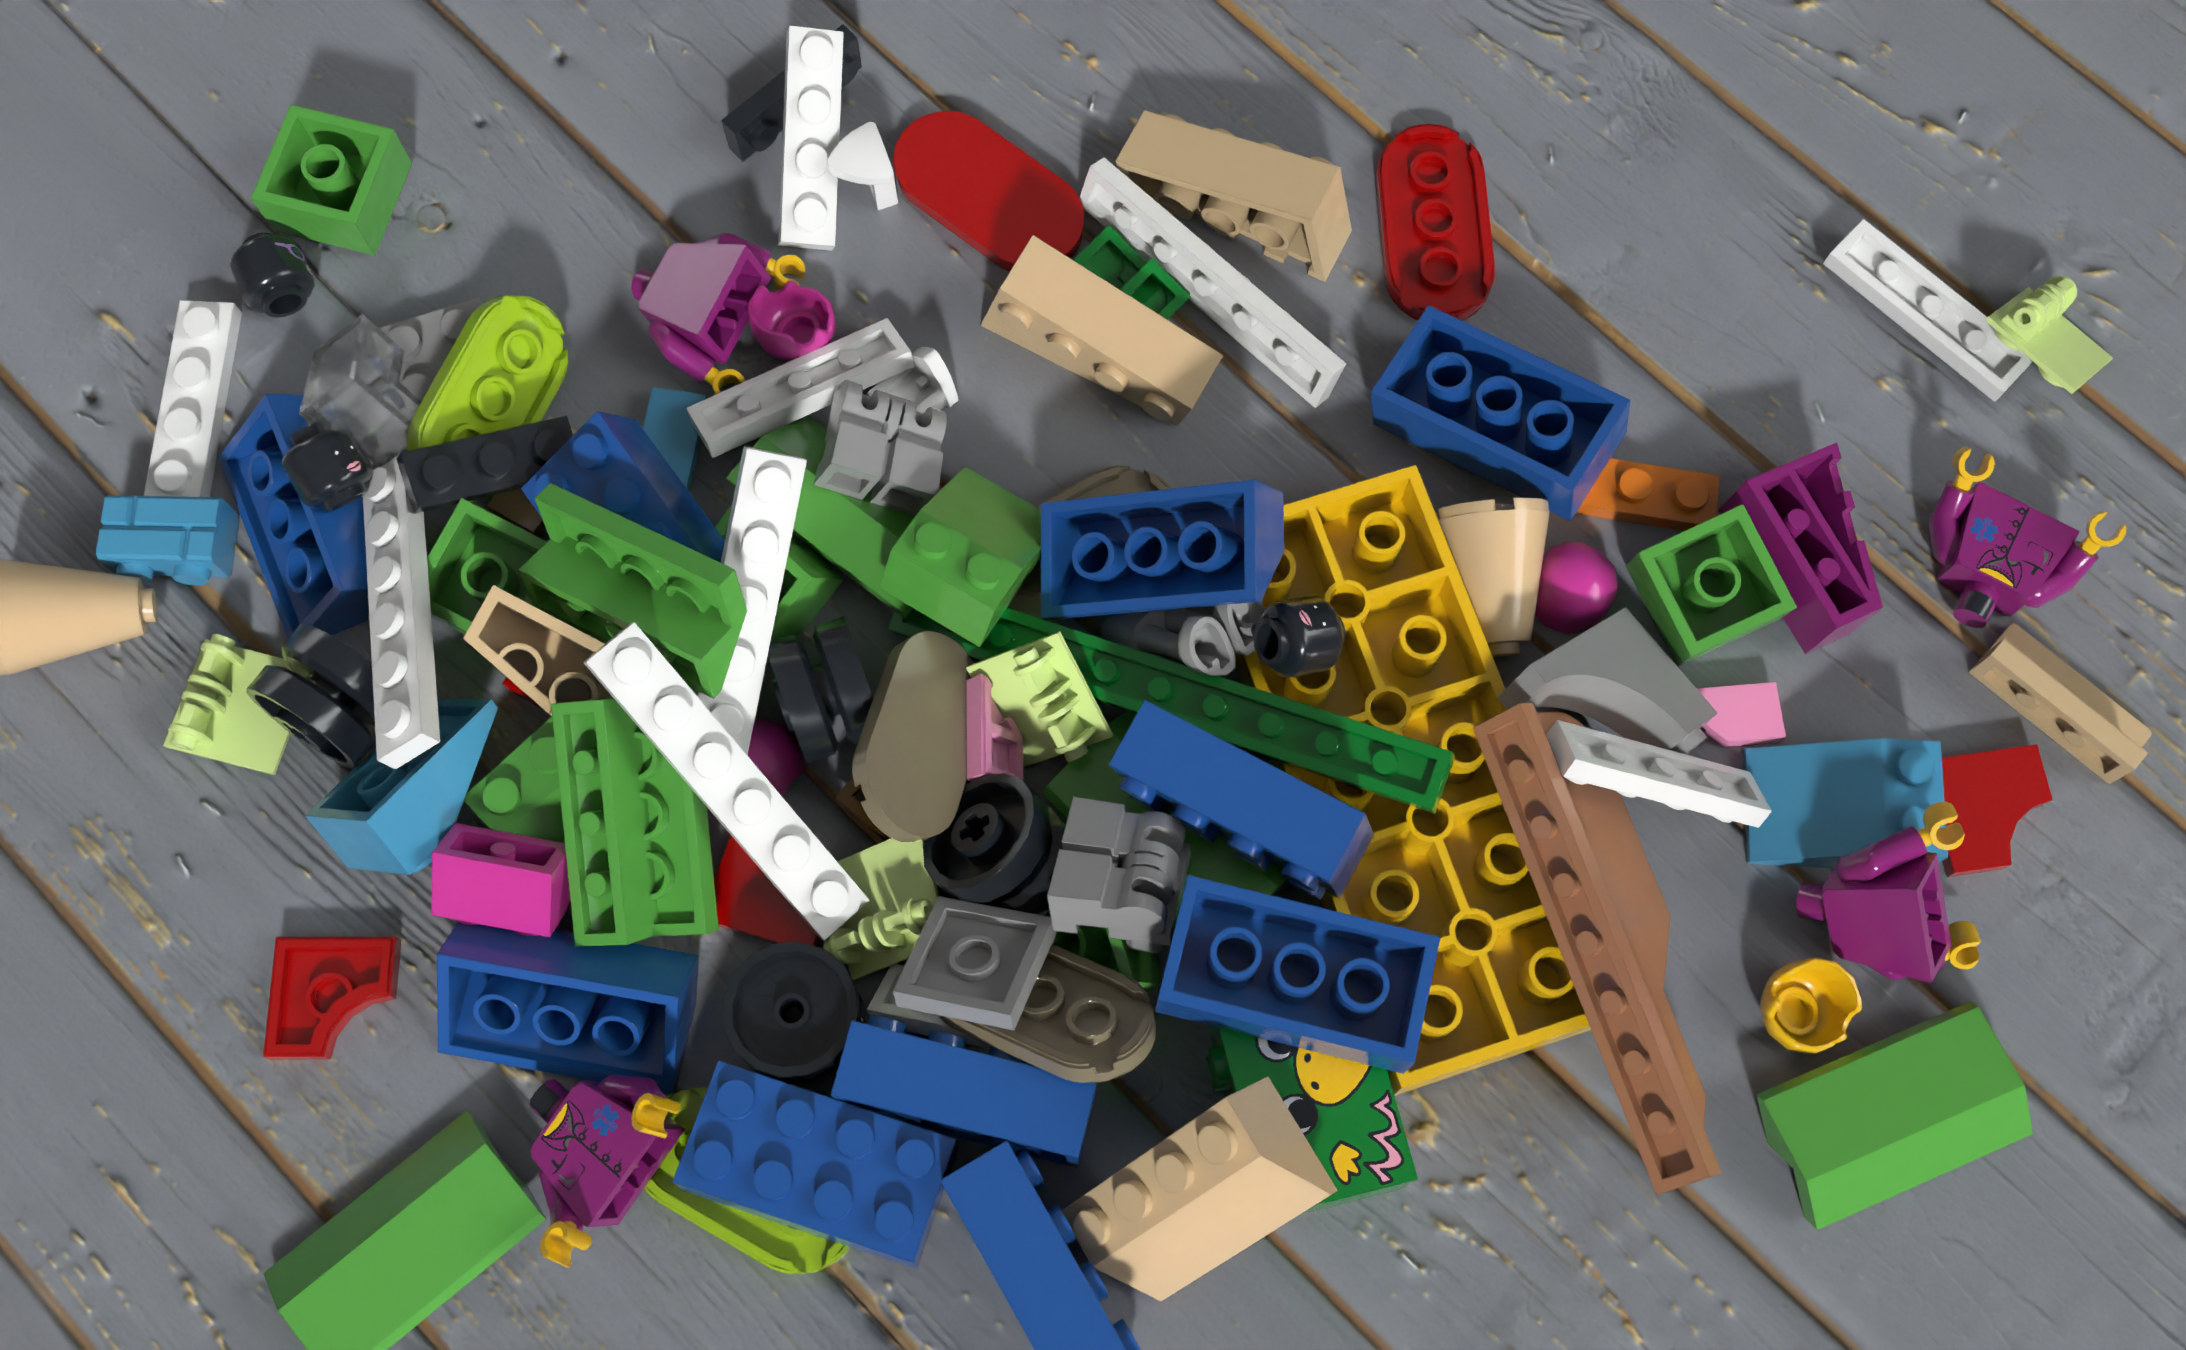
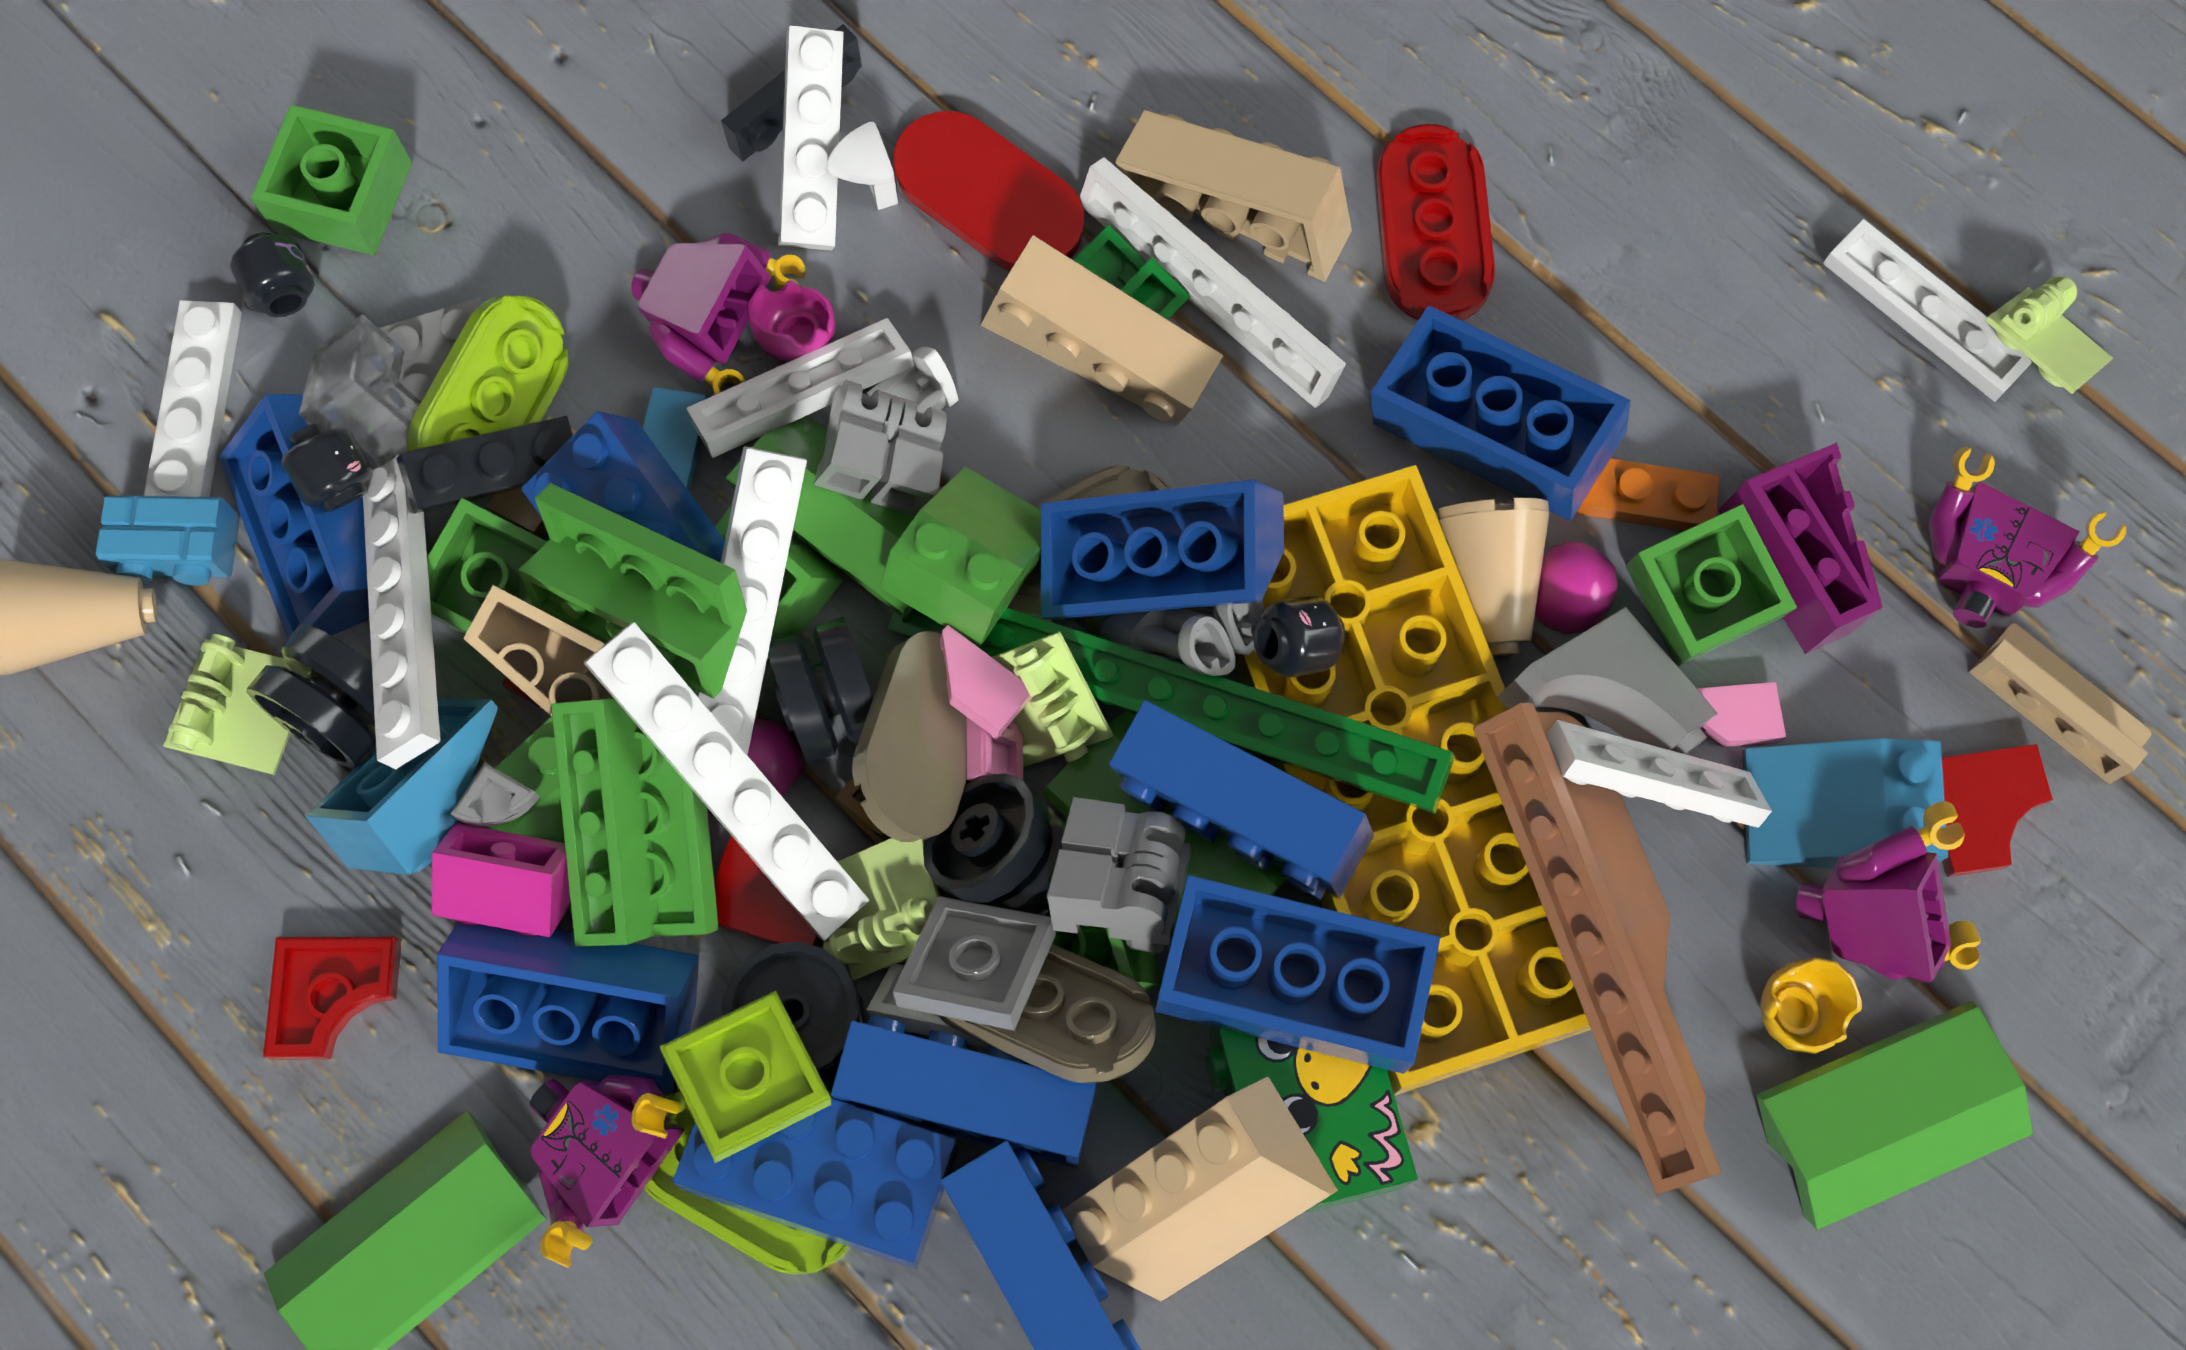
none -> light grey tile [450,763,540,827]
none -> lime tile [660,991,832,1163]
none -> bright pink tile [940,625,1032,739]

